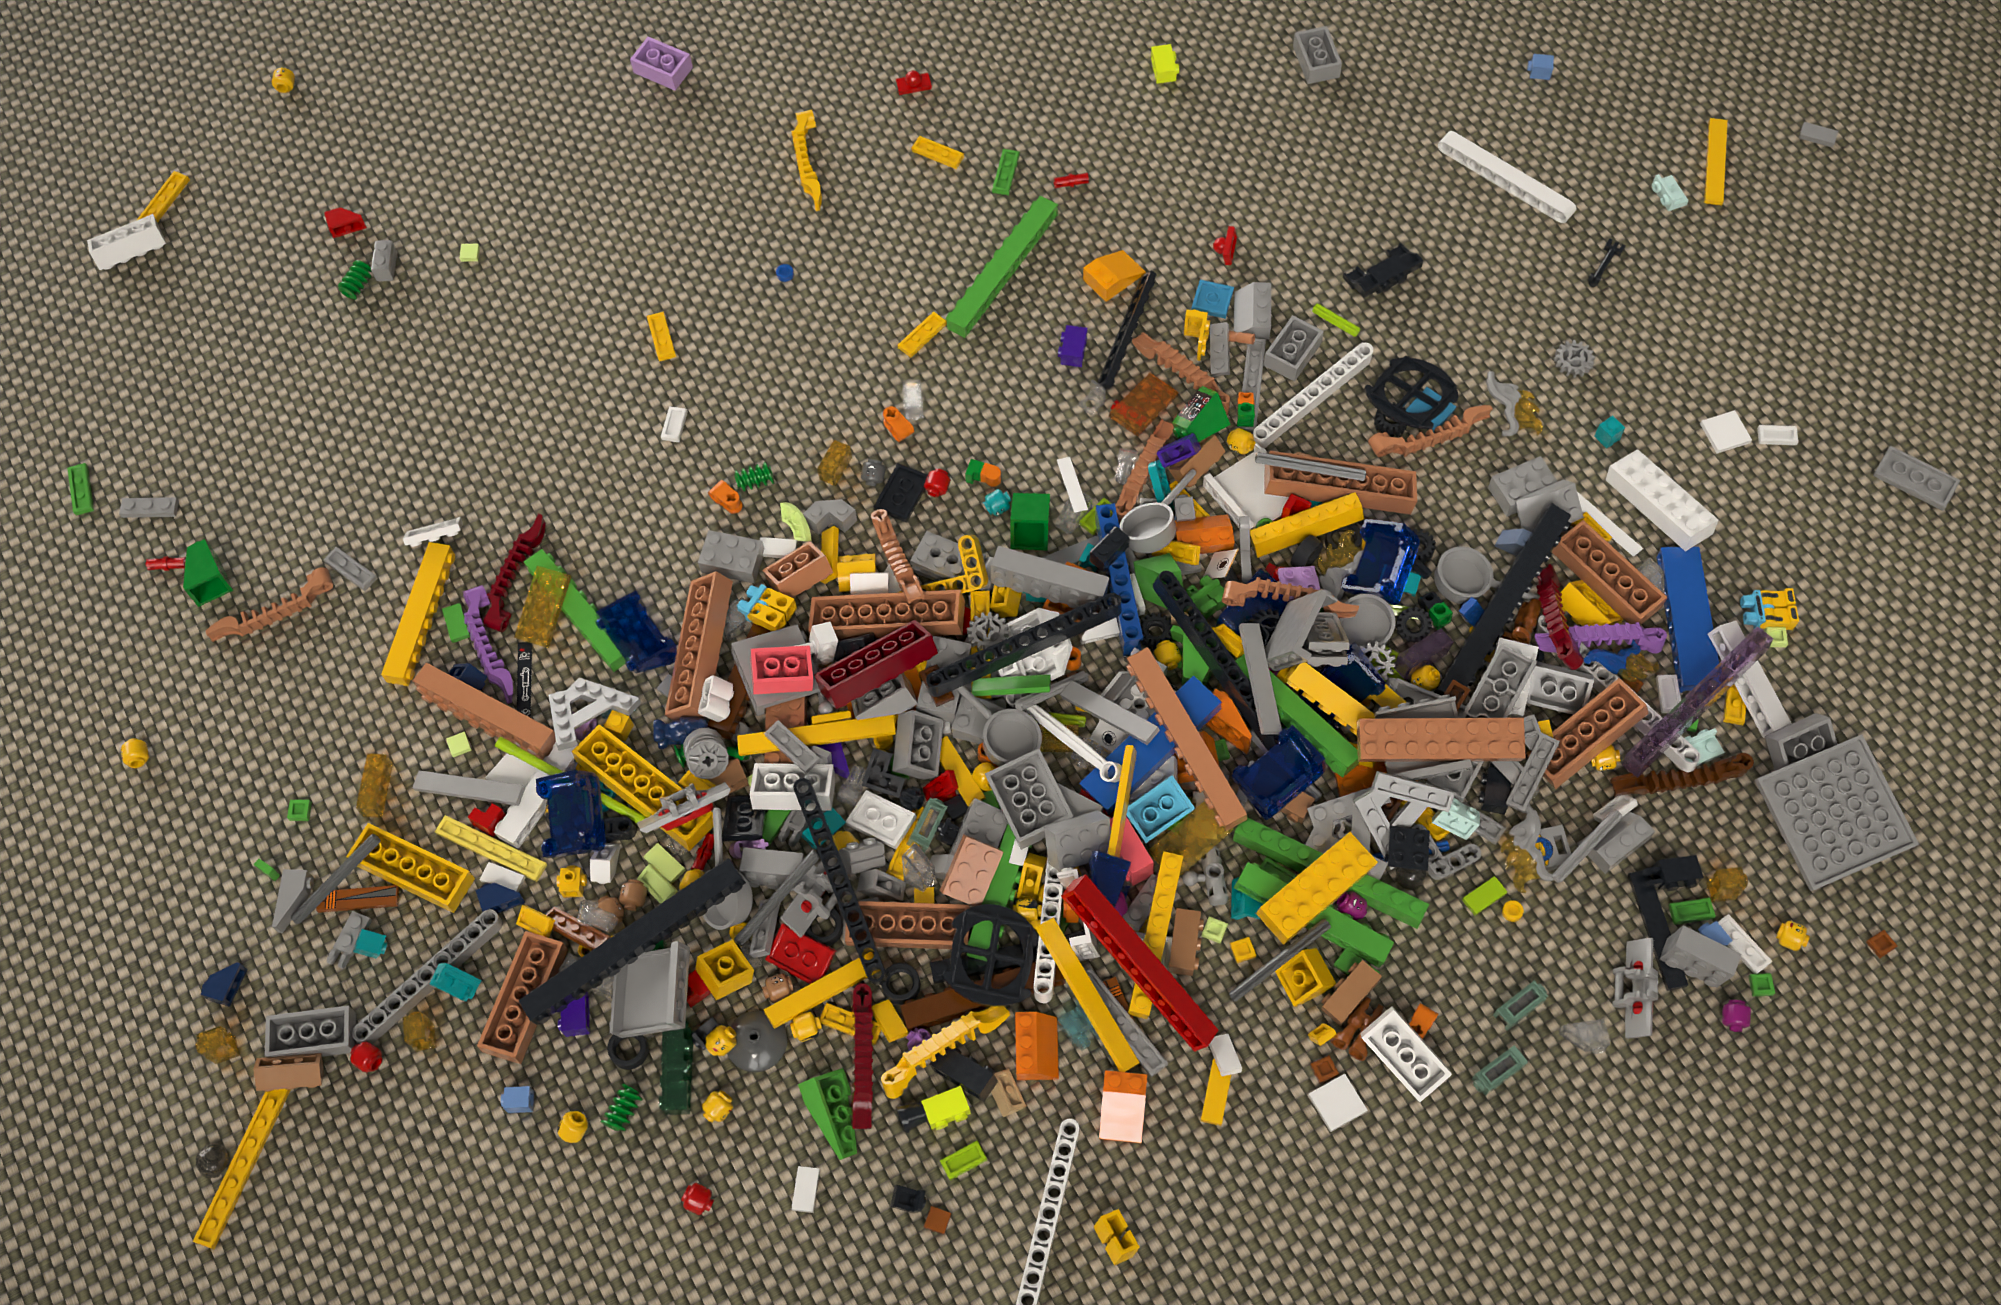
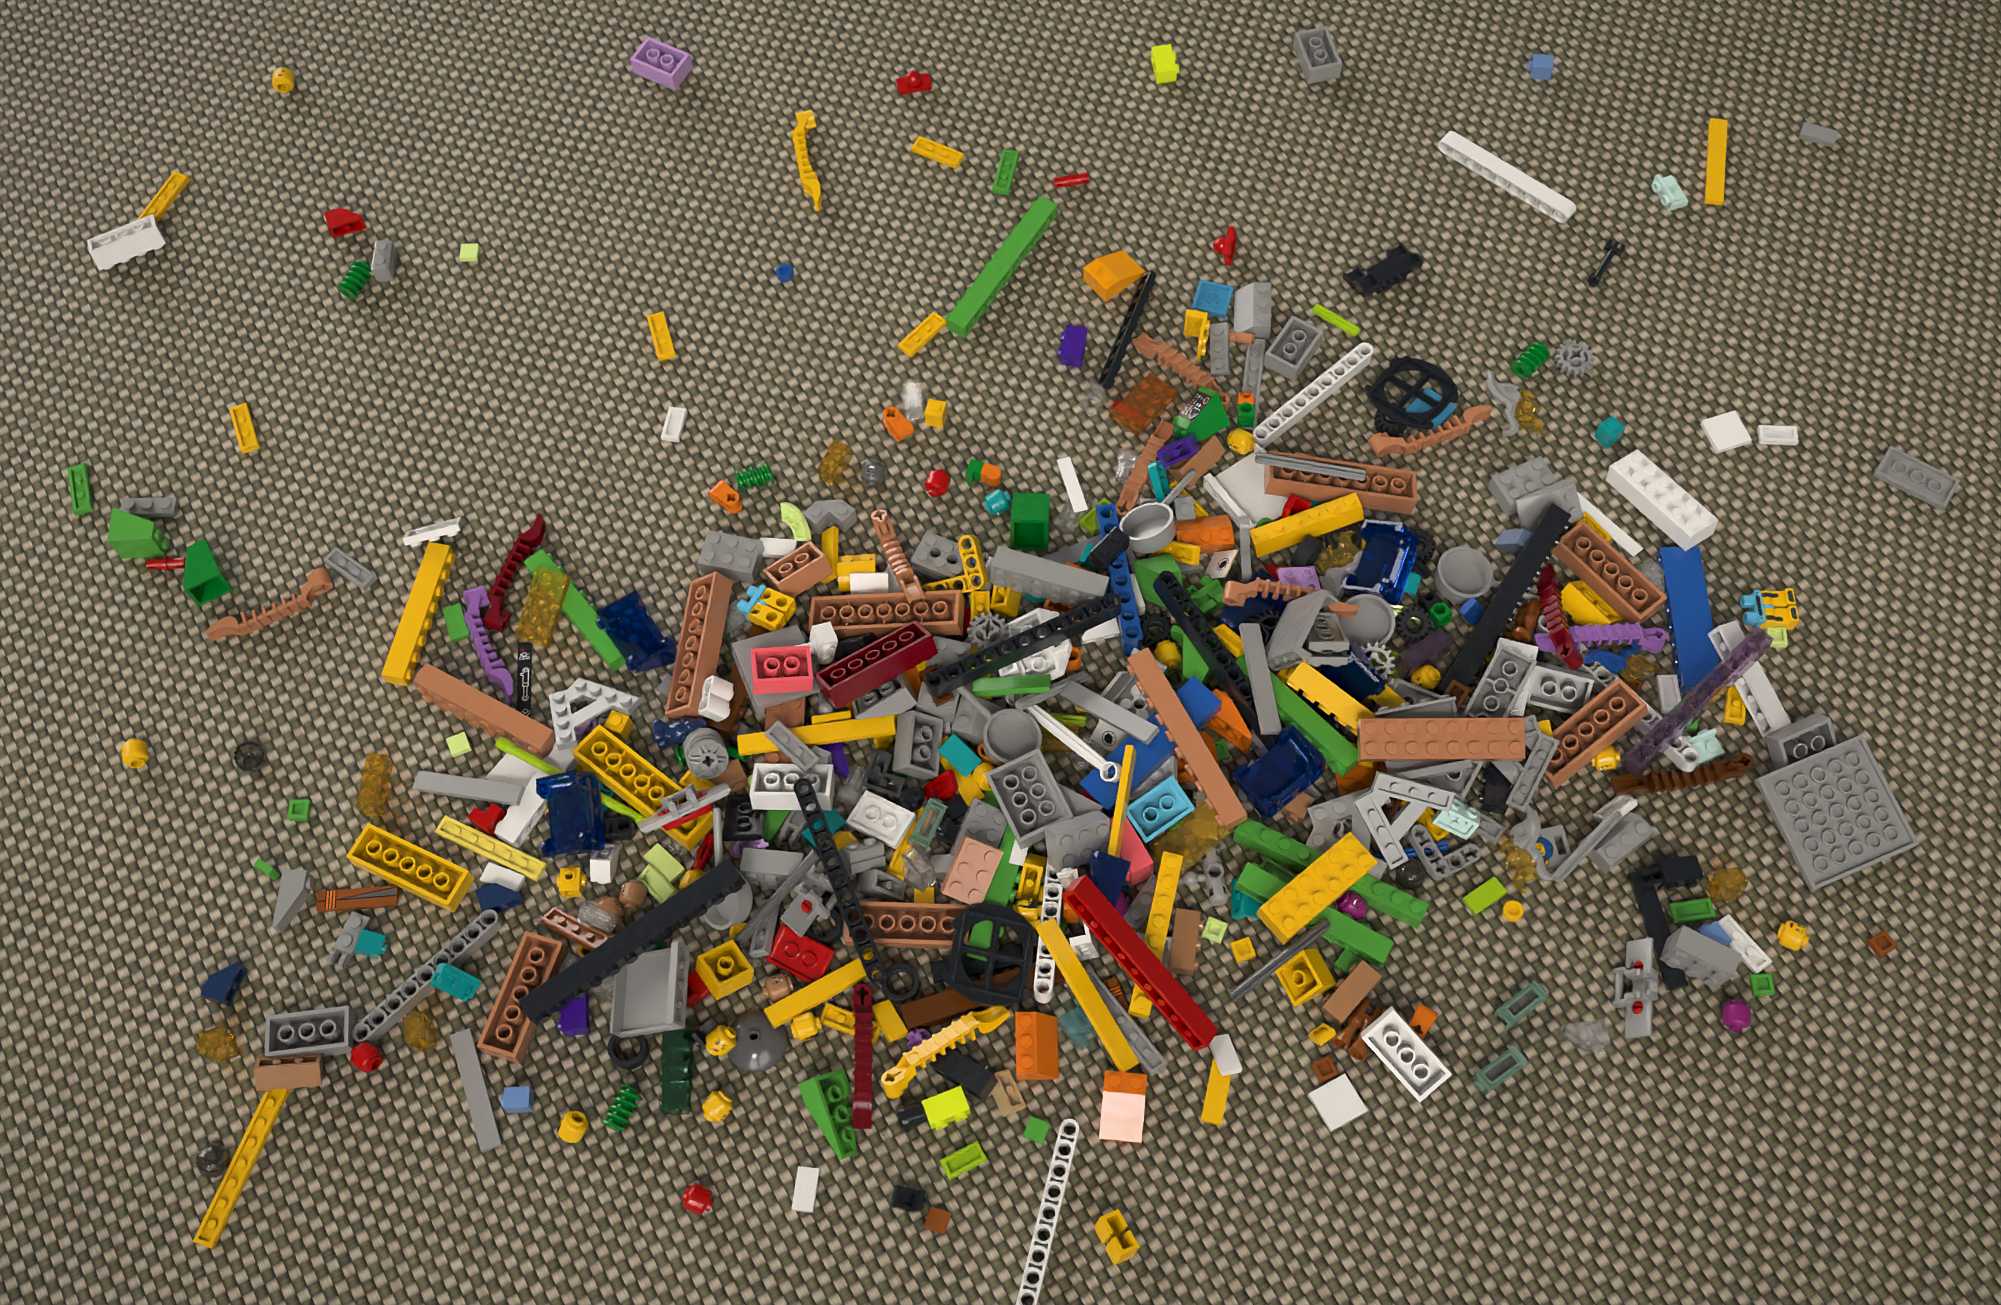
dark grey axle [291,834,381,924] -> none
dark blue slope [448,663,488,691] -> none
yellow tile [516,905,555,938] -> none
black tile [873,463,928,523] -> none
black hinge [1385,826,1430,871] -> none
none -> bright green slope [107,508,170,559]
none -> yellow tile [229,403,260,454]
none -> clear smoke hair [233,741,265,773]
none -> light grey tile [450,1028,503,1153]
none -> yellow brick [924,399,948,429]
none -> teal panel [938,734,982,777]
none -> bright green tile [1023,1116,1050,1145]
none -> green piece [1511,341,1551,378]

